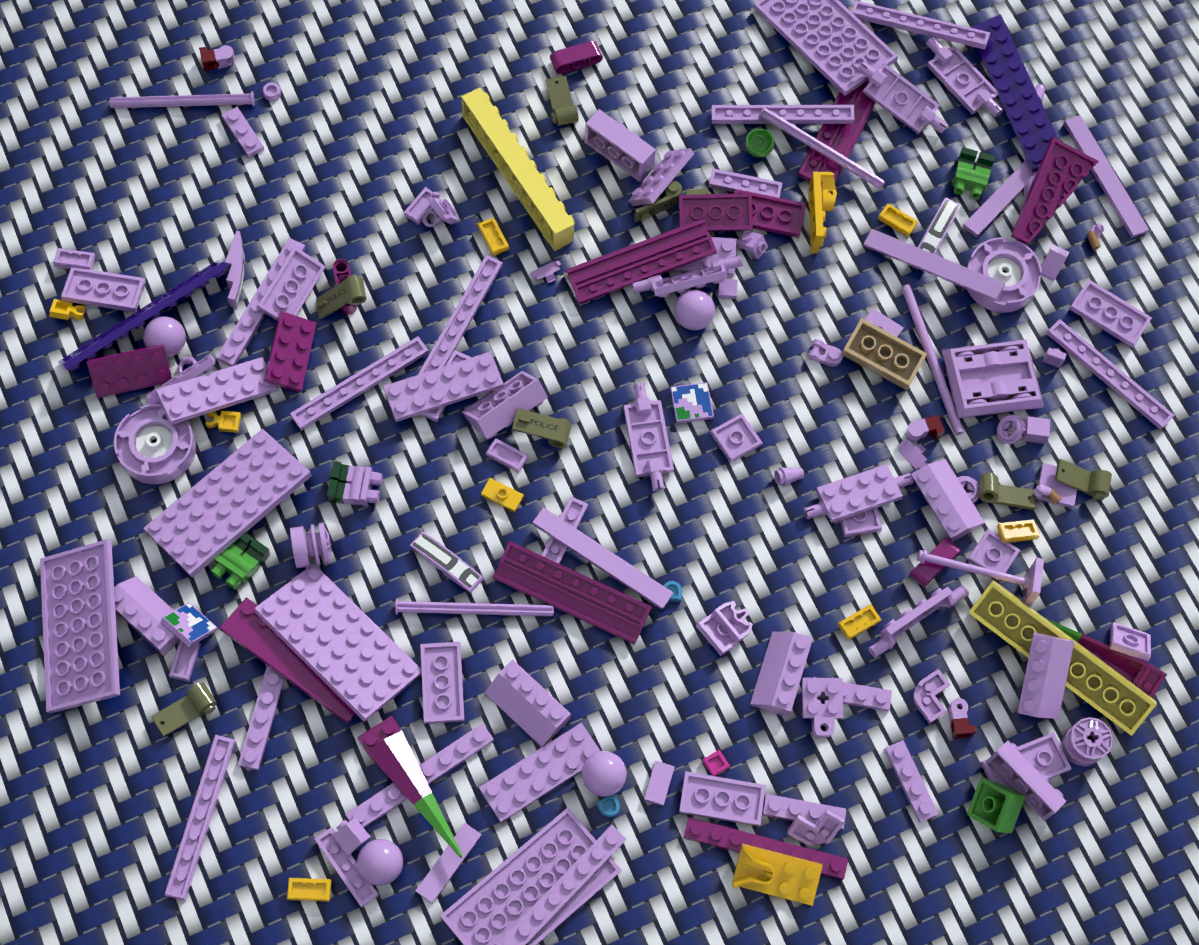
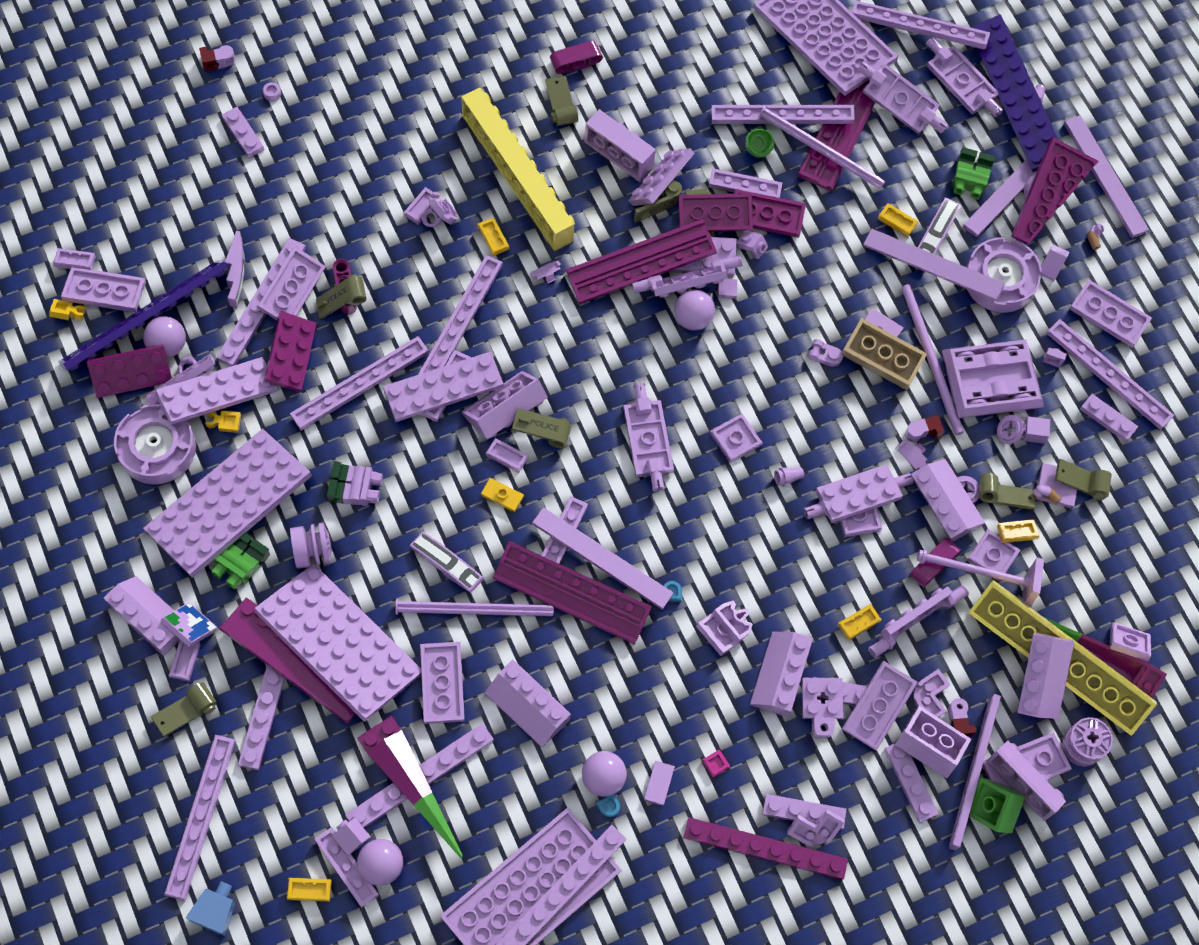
lavender plate [40,539,120,713] -> none
lavender axle [109,92,255,108] -> none
lavender tile [415,823,482,904] -> none
lavender plate [479,722,600,823] -> none
tile [670,382,714,424] -> none
lavender plate [679,771,766,827] -> none
yellow plate [732,843,823,906] -> none
yellow plate [808,172,837,254] -> none
none -> medium blue torso [186,881,235,936]
none -> lavender tile [842,661,918,751]
none -> lavender brick [895,706,971,778]
none -> lavender tile [949,694,1001,851]
none -> lavender plate [1080,394,1138,442]

